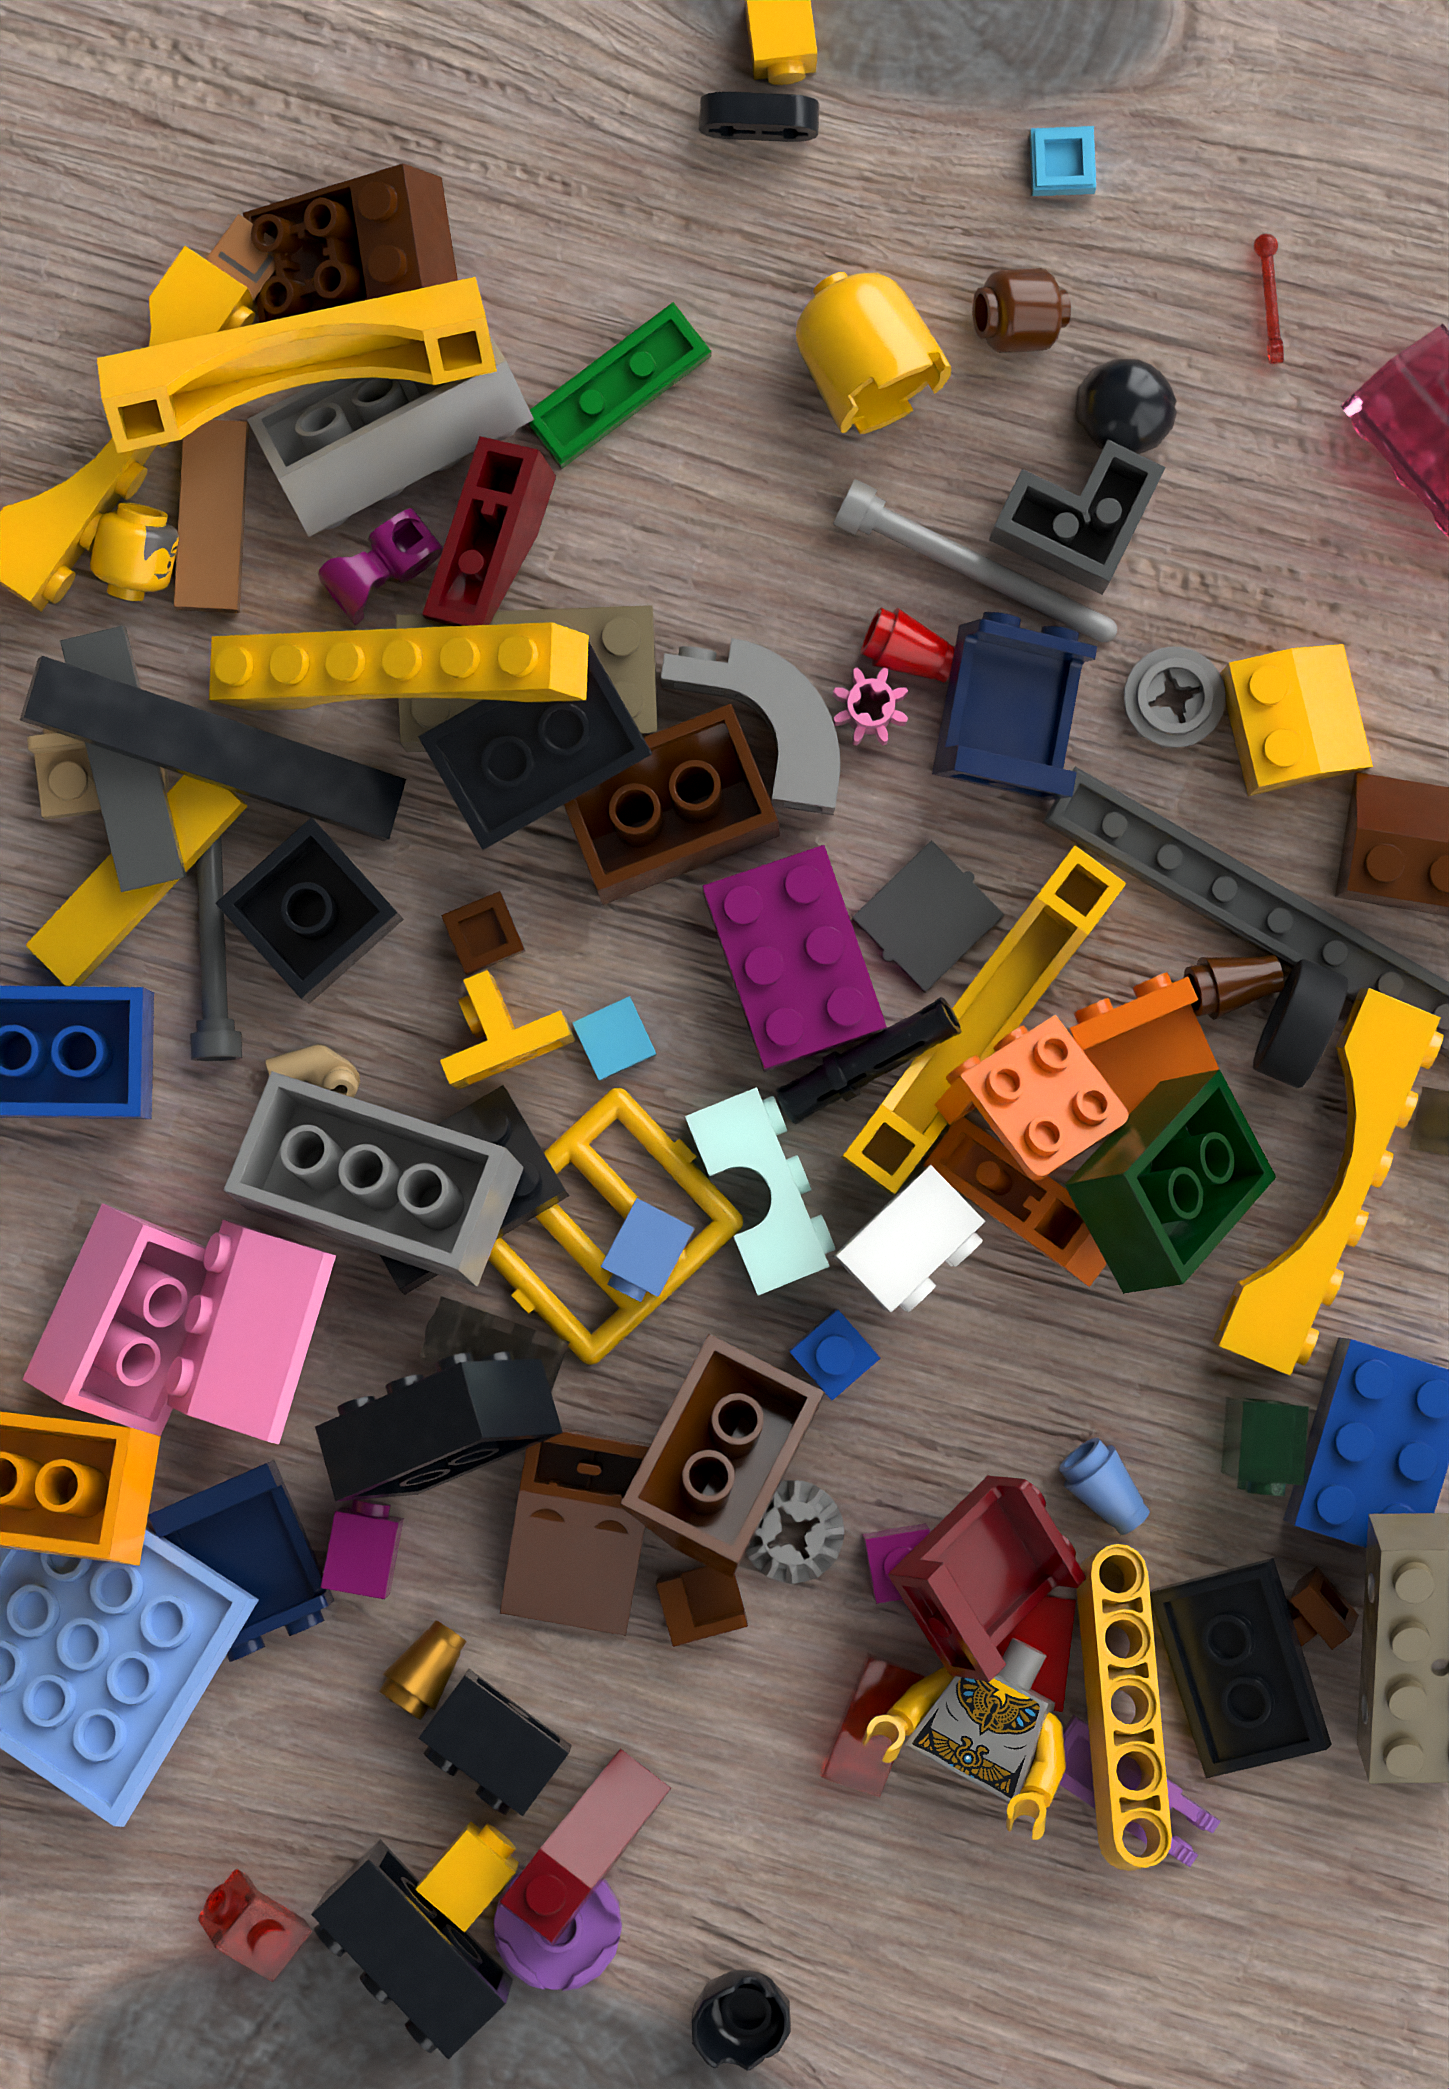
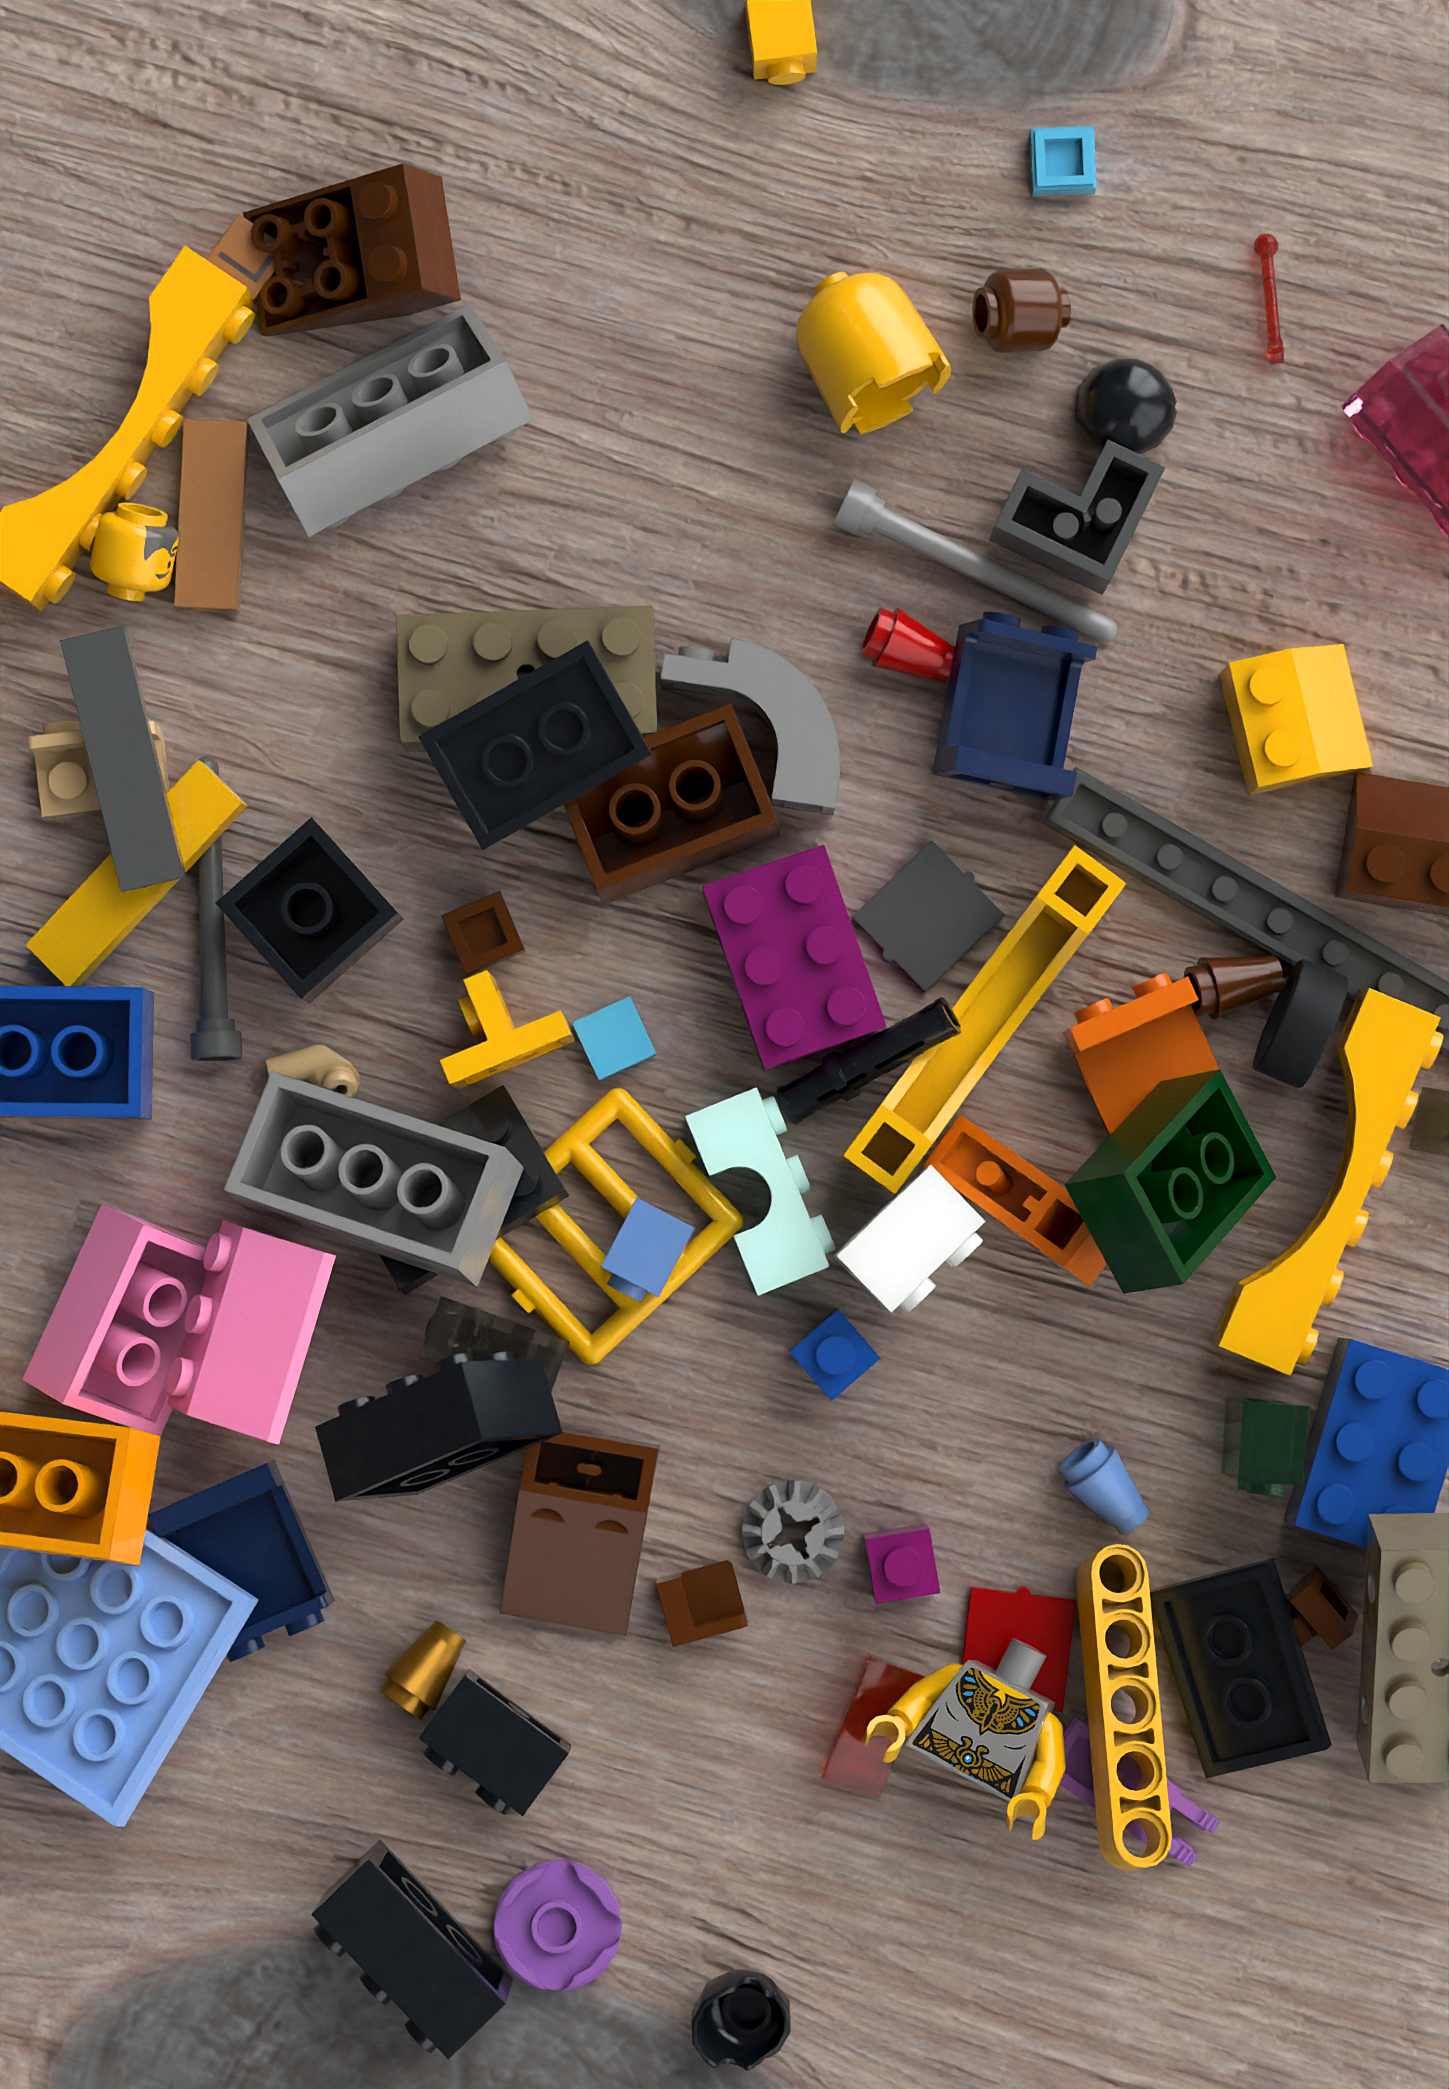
black tile [20,656,406,841] -> none
yellow arch [97,277,497,454] -> none
clear red bracket [198,1869,313,1982] -> none
yellow arch [209,622,589,711] -> none
magenta leg [318,508,443,625] -> none
magenta brick [321,1499,404,1600] -> none
yellow brick [415,1821,519,1933] -> none
dark red slope [422,436,556,626] -> none
slope [500,1748,671,1946] -> none
green tile [527,302,712,469] -> none
reddish brown slope [620,1334,825,1578] -> none
black beam [699,92,820,142] -> none
bright pink gear [832,667,908,746] -> none
dark red panel [888,1475,1086,1682] -> none
orange bracket [935,1015,1128,1180] -> none
light grey gear [1124,647,1226,748] -> none

